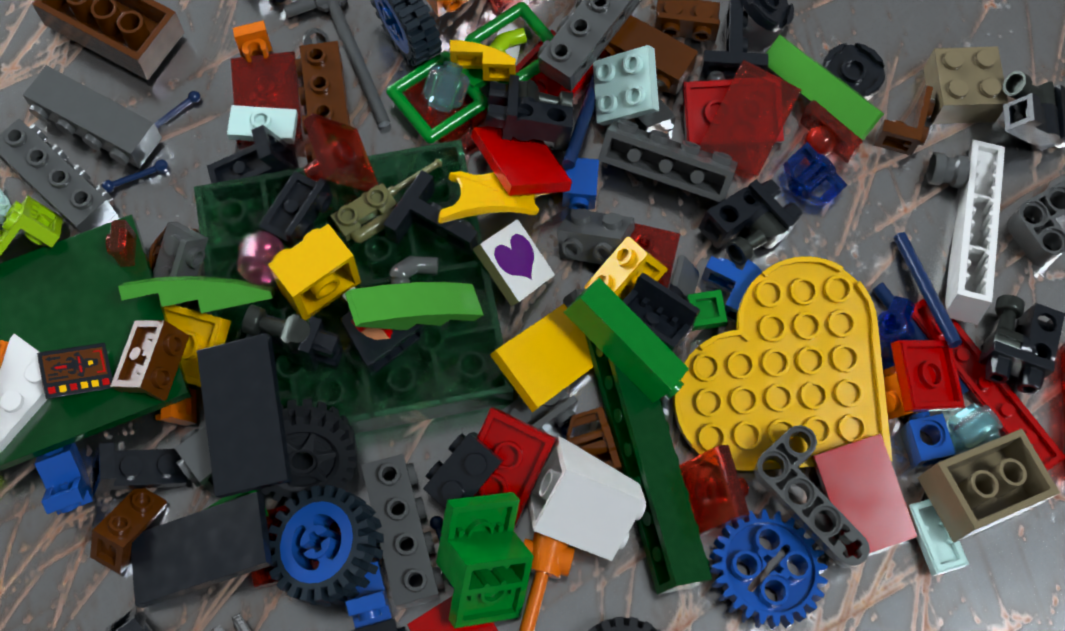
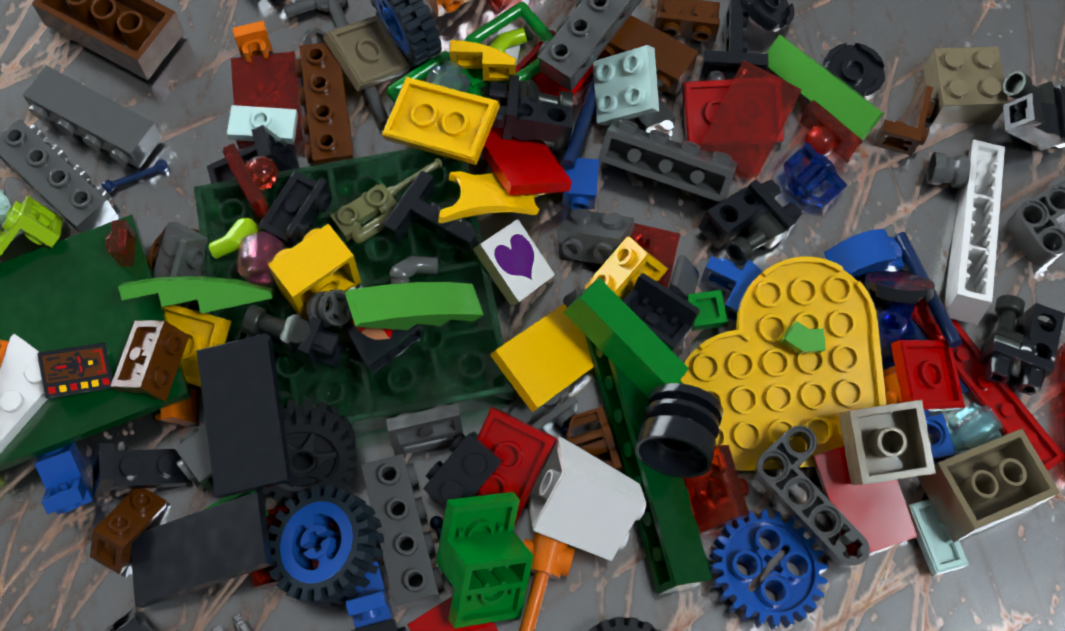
dark blue hinge [154,91,201,129] -> none
clear red tile [303,113,378,192] -> none
none -> lime arm [209,218,258,259]
none -> clear red tile [222,143,278,217]
none -> dark grey wheel [307,289,352,327]
none -> dark tan tile [323,15,411,92]
none -> yellow tile [382,77,500,165]
none -> flat silver plate [386,403,463,458]
none -> black wheel [635,383,724,478]
none -> bright green piece [780,321,826,354]
none -> blue brick [824,229,906,282]
none -> dark tan brick [838,400,936,485]
none -> black tile [863,271,936,304]

